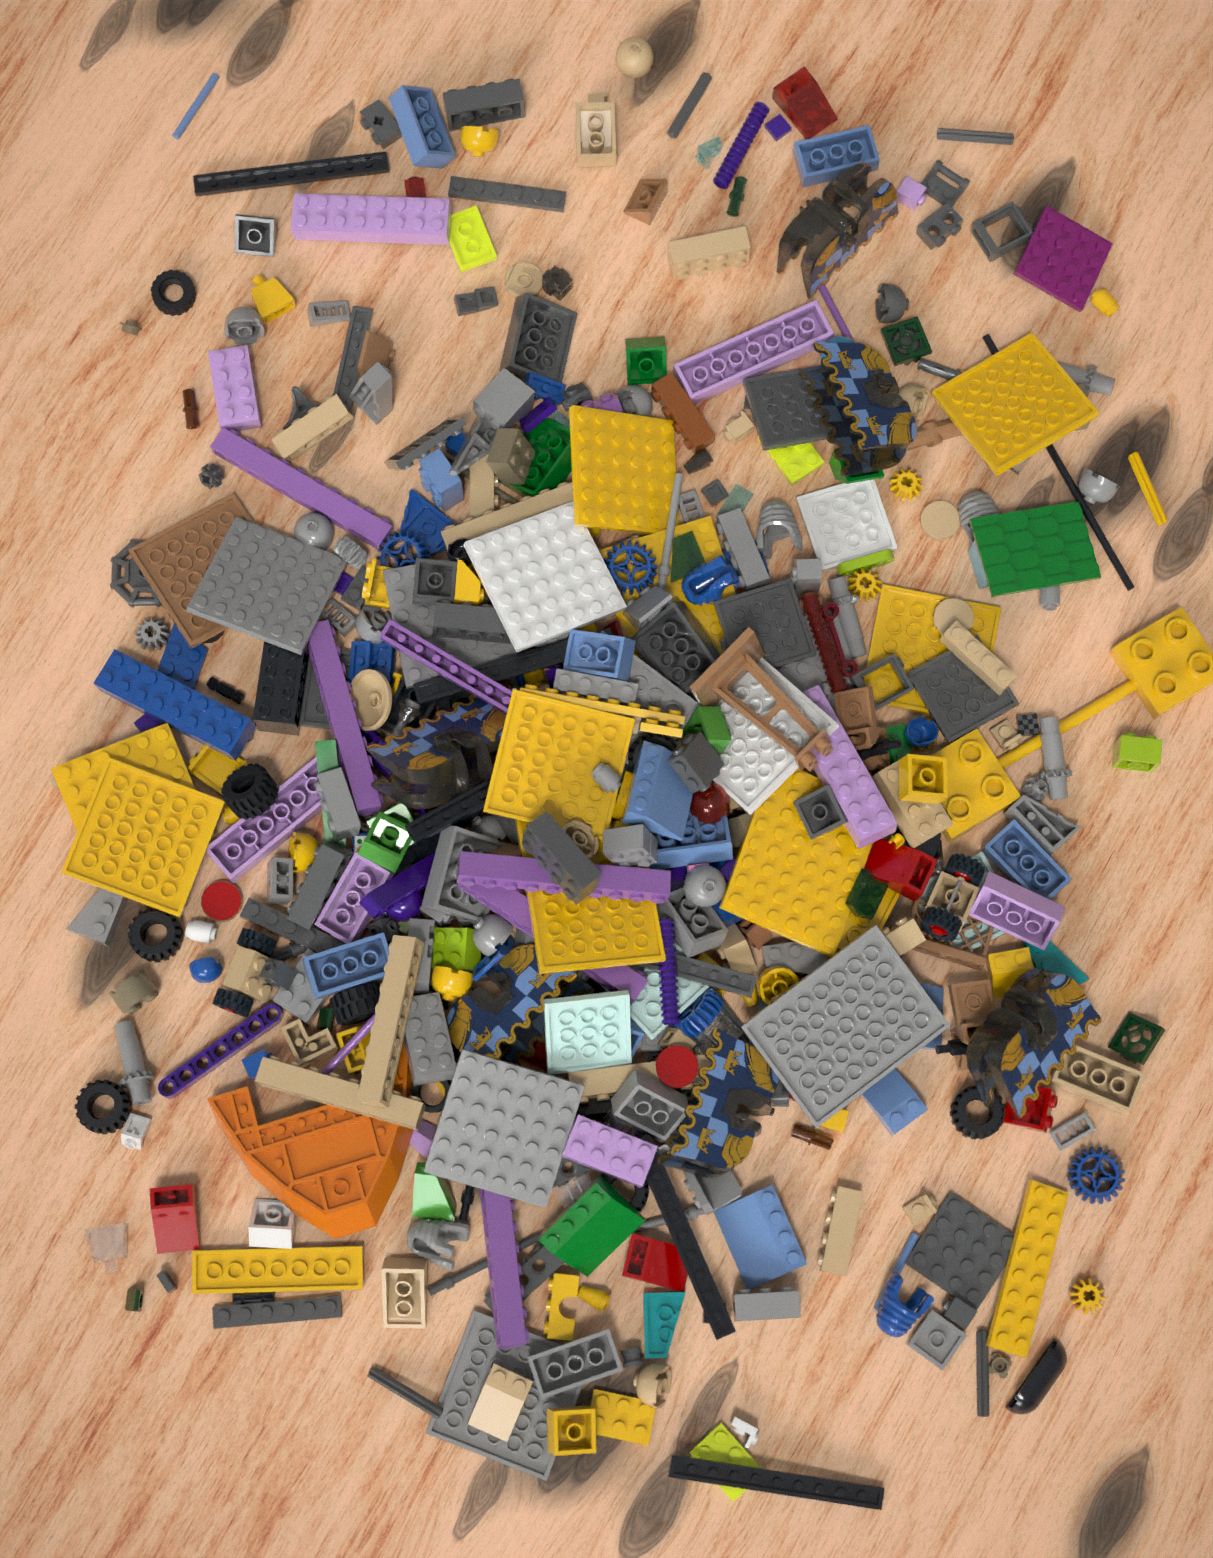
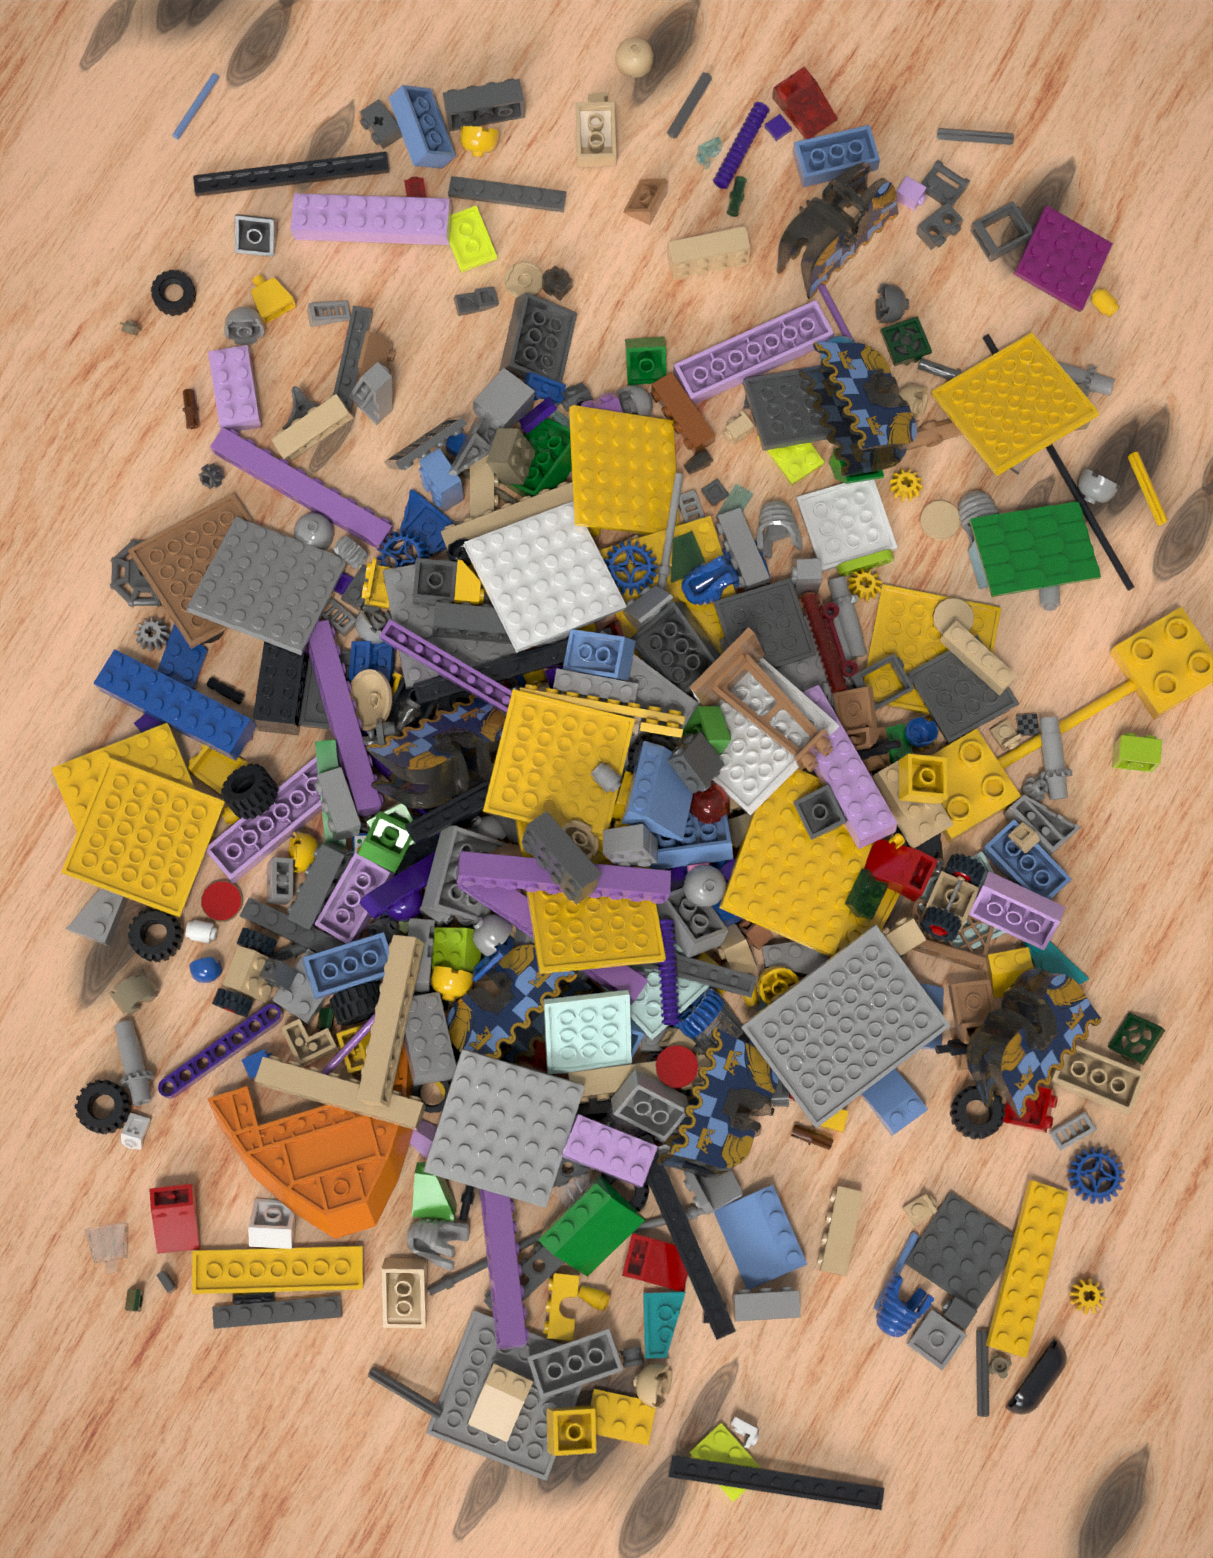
none -> dark grey hips [363,718,395,760]
none -> tan slope [1008,822,1040,854]

